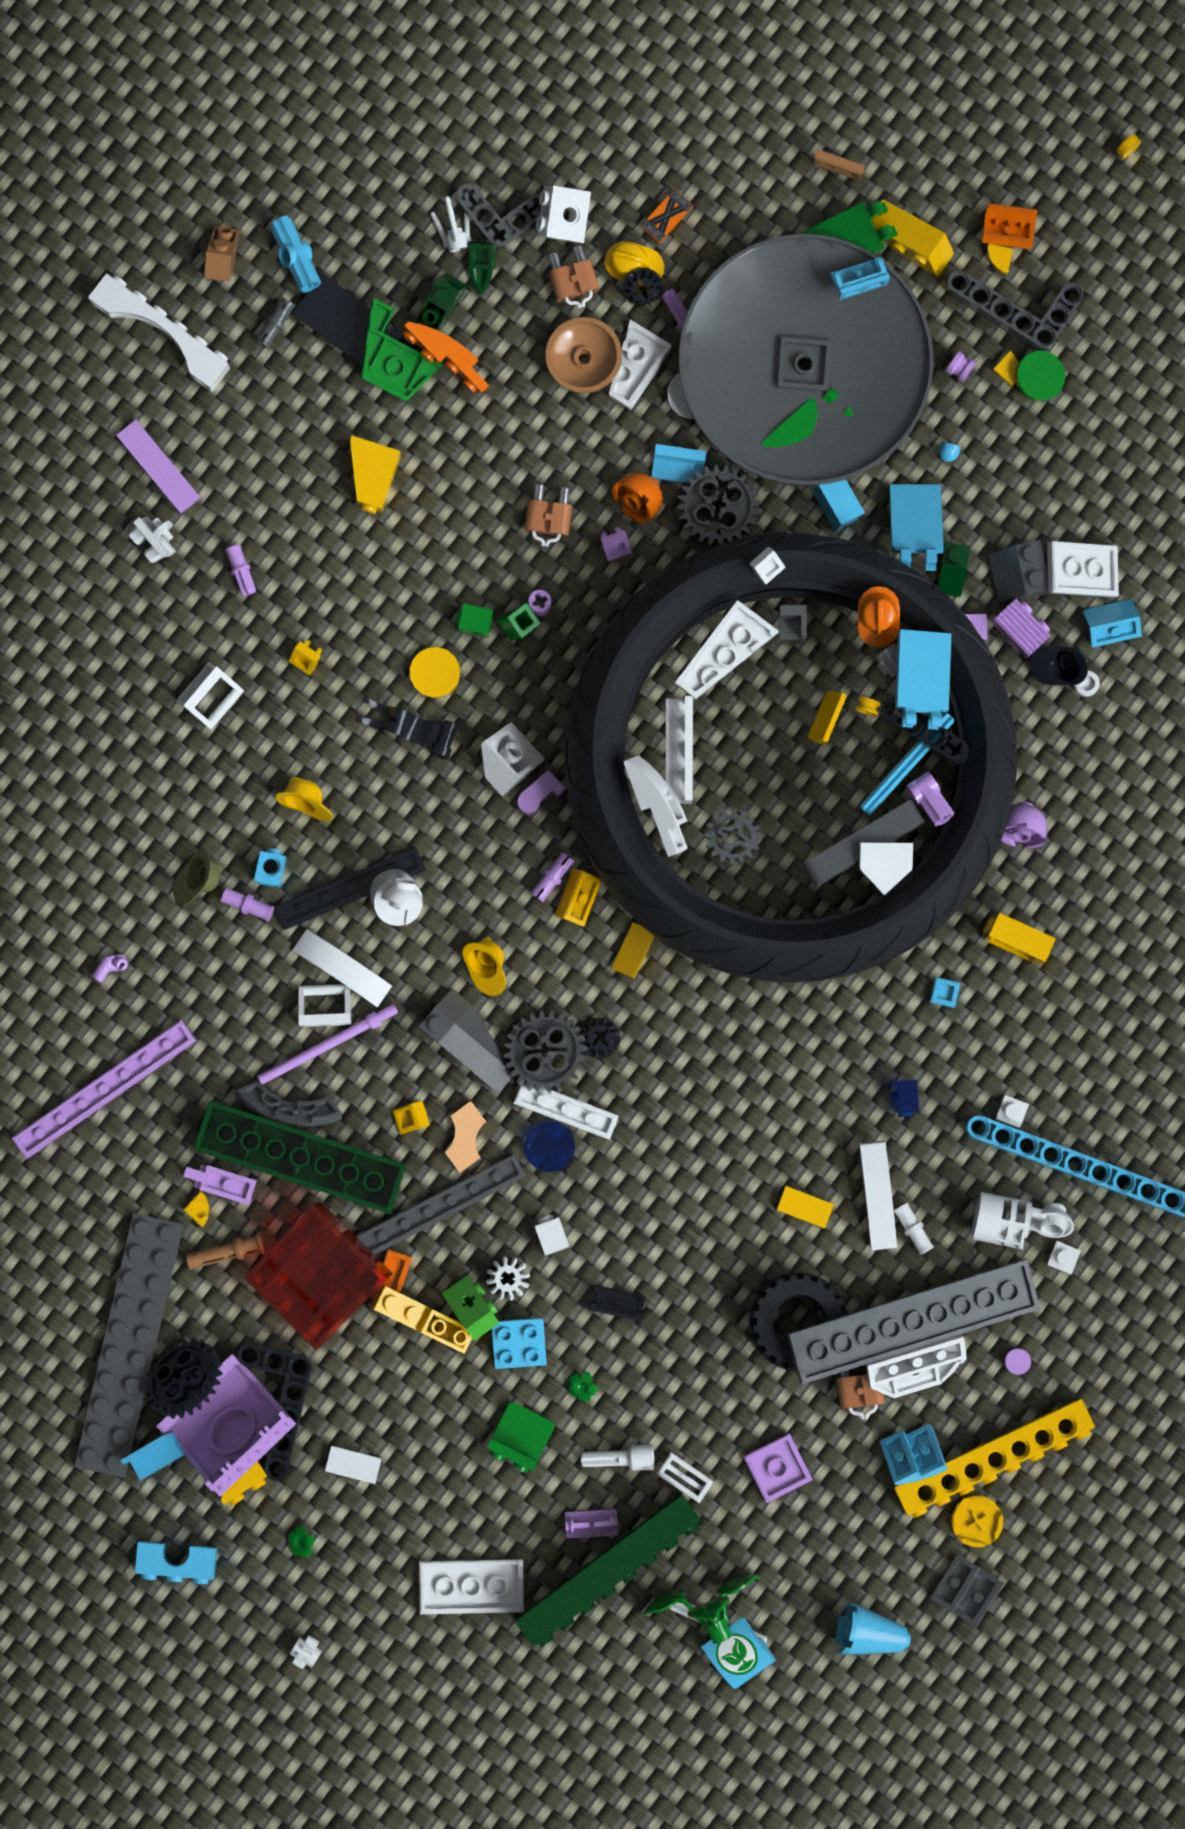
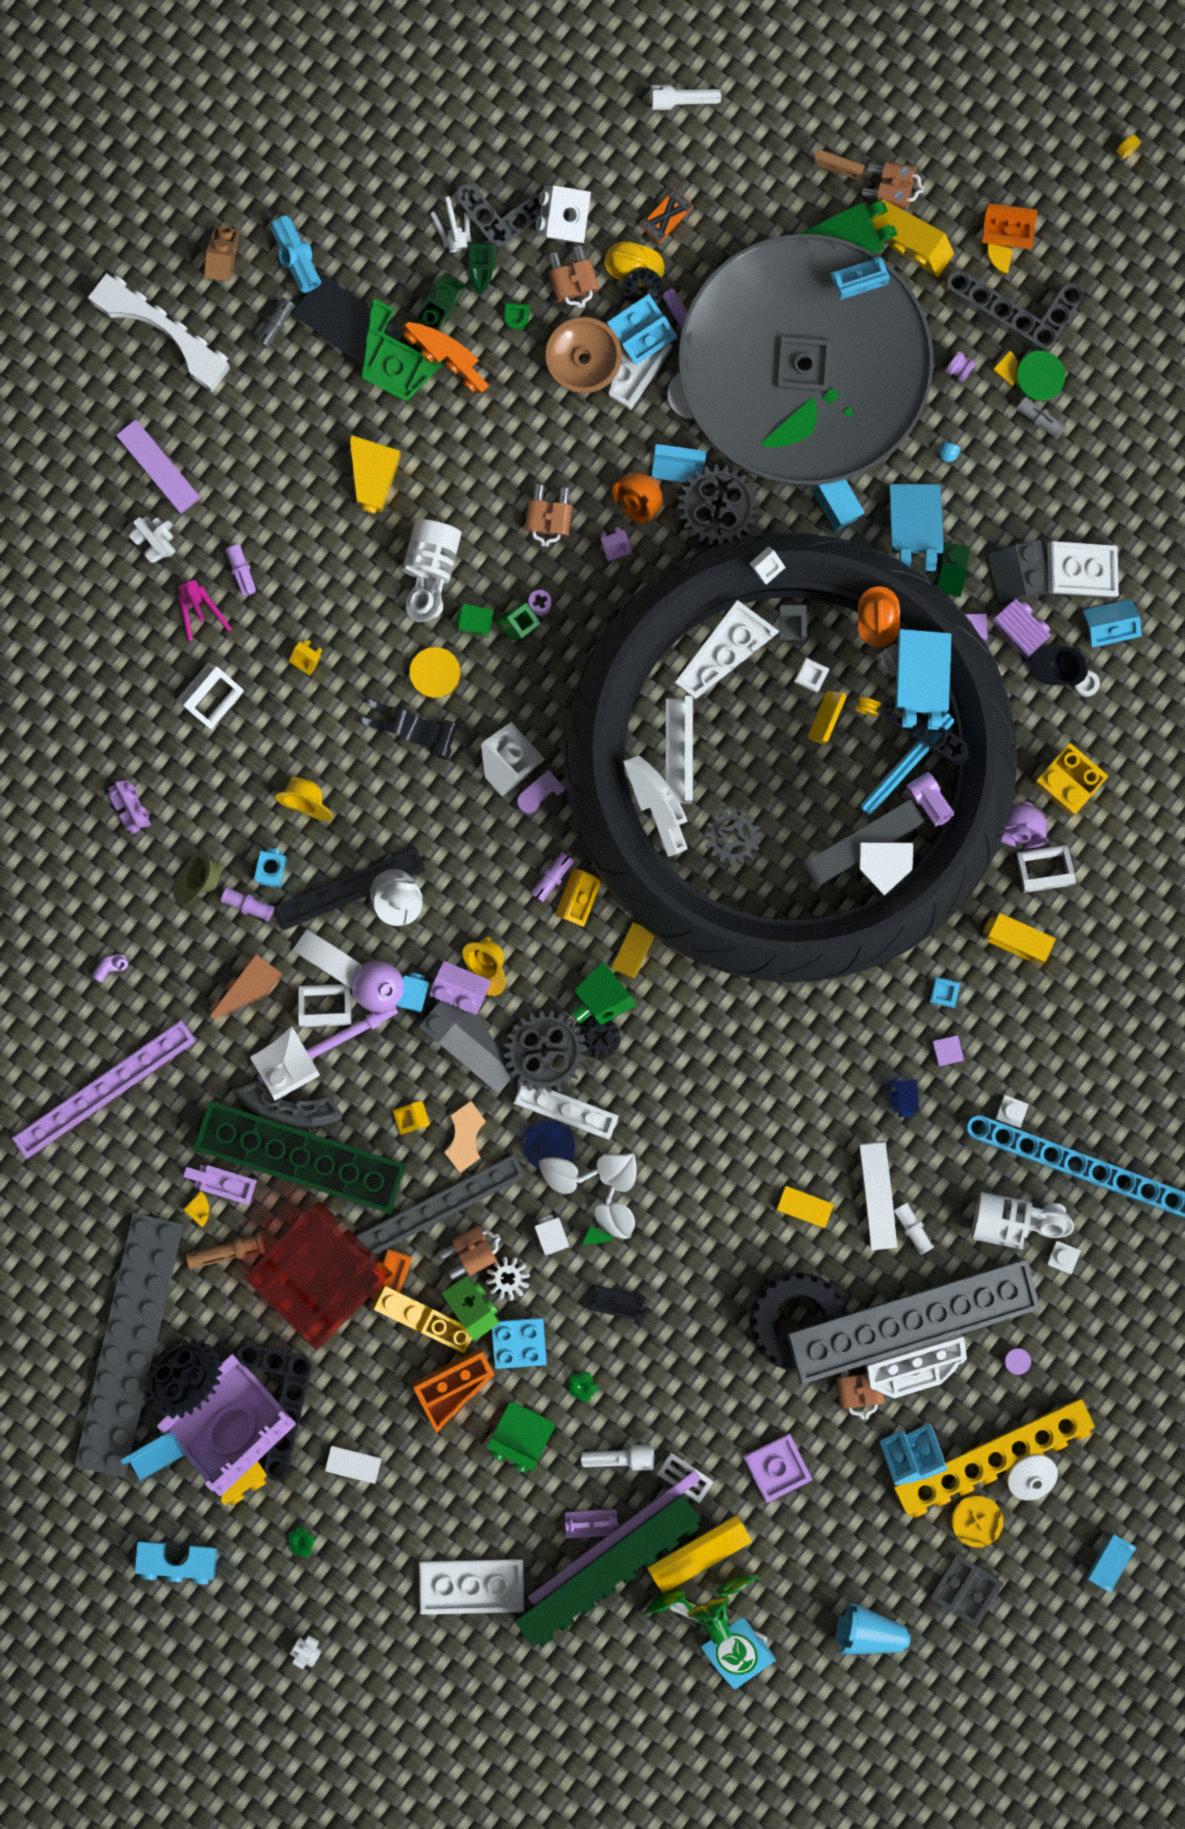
none -> lavender hinge [108,780,151,834]
none -> dark pink plant [178,580,231,641]
none -> nougat slope [210,955,282,1020]
none -> white plate [250,1027,320,1100]
none -> lavender cylinder [351,960,404,1013]
none -> medium azure brick [396,972,429,1013]
none -> white cylinder [402,519,462,622]
none -> orange wedge [412,1347,494,1433]
none -> lavender brick [430,961,491,1015]
none -> nougat piece [439,1225,501,1279]
none -> green tile [504,303,530,331]
none -> lavender tile [528,1470,700,1605]
none -> white plant [539,1153,636,1239]
none -> green torso [570,962,636,1025]
none -> green slope [582,1227,613,1245]
none -> medium azure slope [606,294,678,365]
none -> yellow tile [647,1515,752,1594]
none -> white piece [650,84,721,110]
none -> white tile [794,658,829,693]
none -> nougat piece [862,161,925,209]
none -> lavender tile [932,1035,964,1067]
none -> white dish [1007,1454,1058,1500]
none -> light grey pin [1016,396,1066,440]
none -> white tile [1017,845,1076,893]
none -> yellow slope [1033,743,1109,818]
none -> medium azure hinge [1086,1533,1136,1593]

